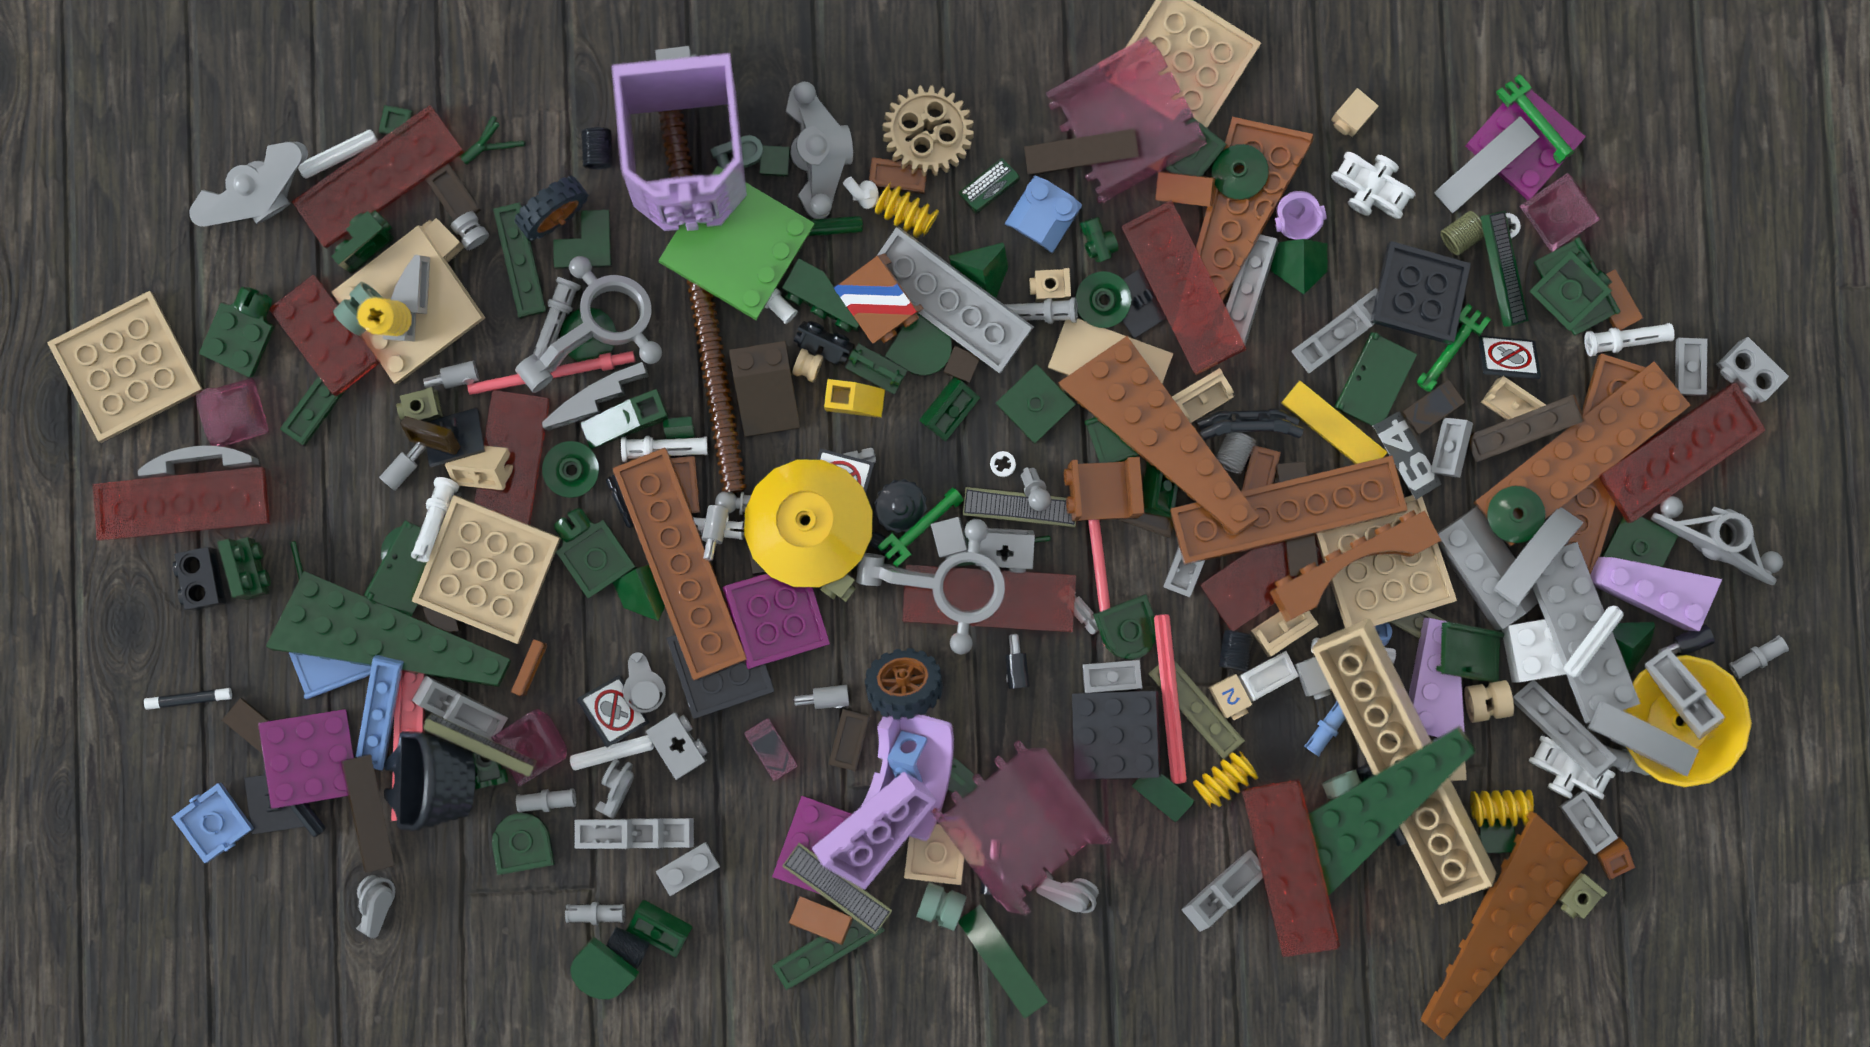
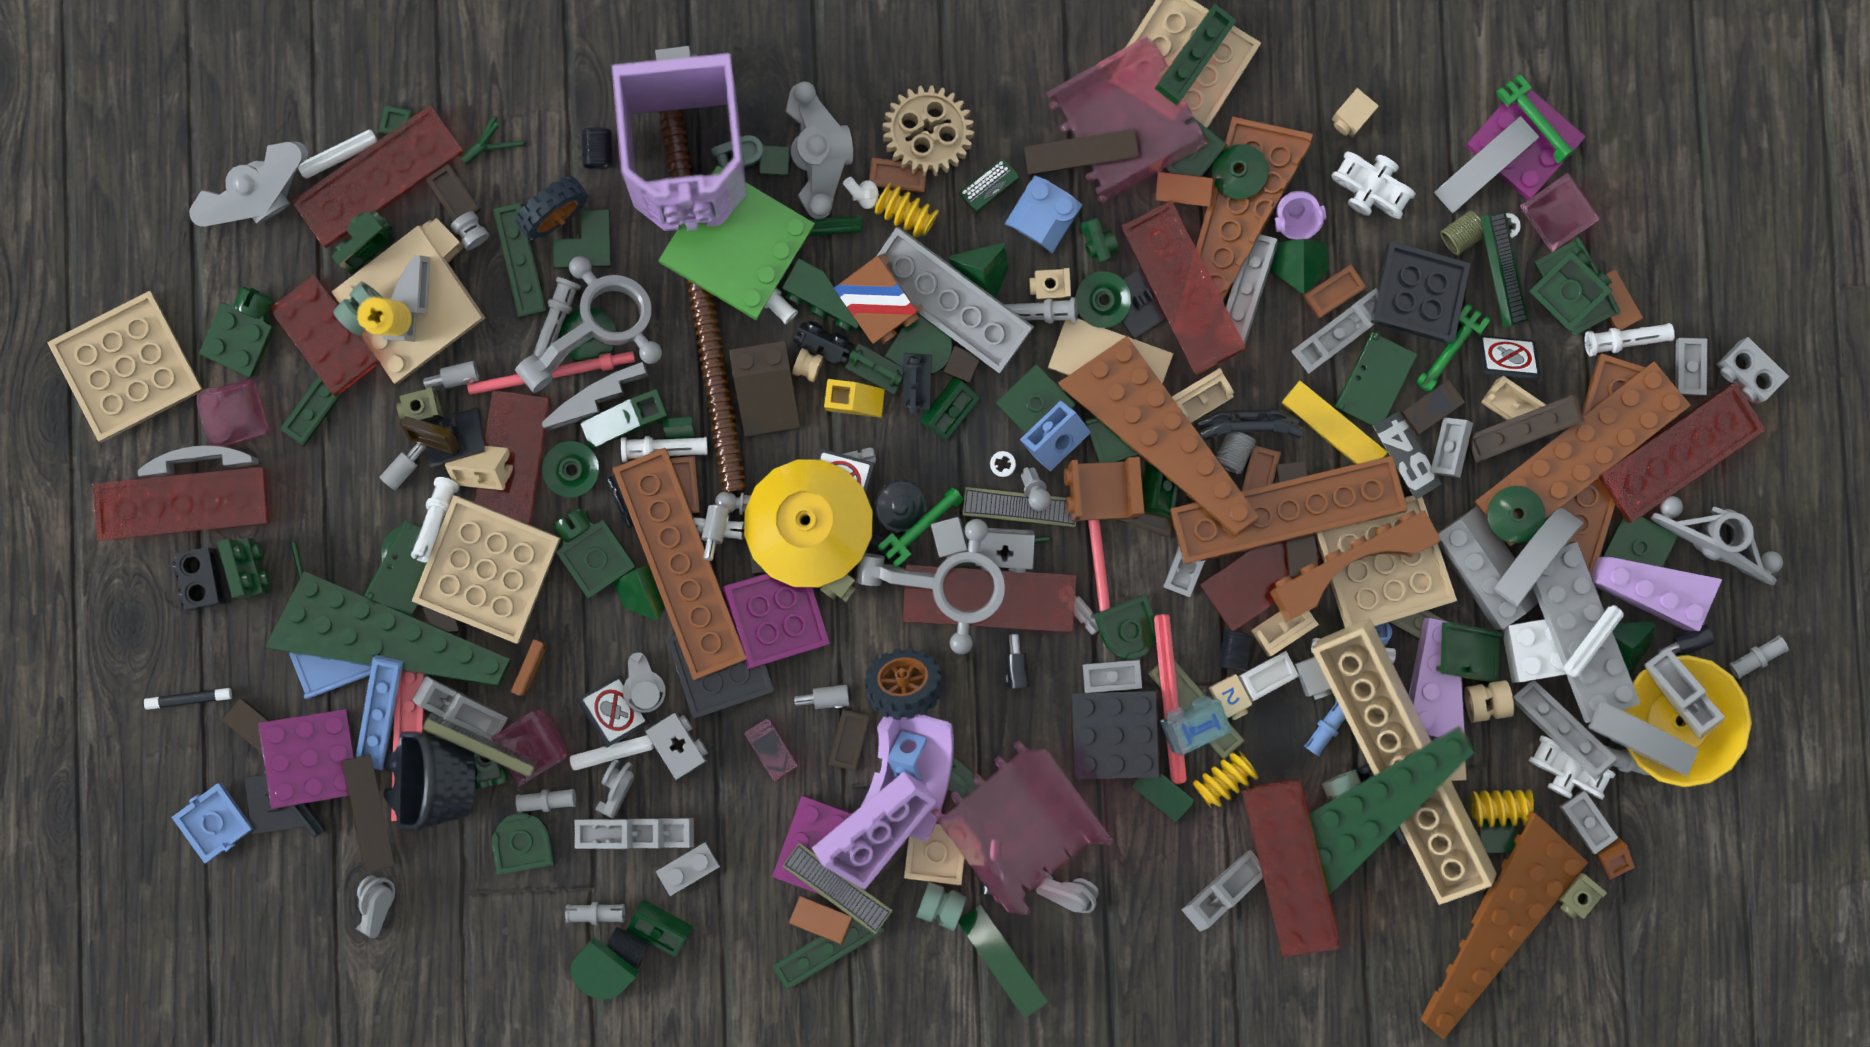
none -> black hinge [902,353,932,414]
none -> medium blue brick [1020,400,1091,471]
none -> dark green plate [1154,4,1237,106]
none -> clear light blue brick [1160,696,1232,755]
none -> dark orange tile [1303,264,1367,319]

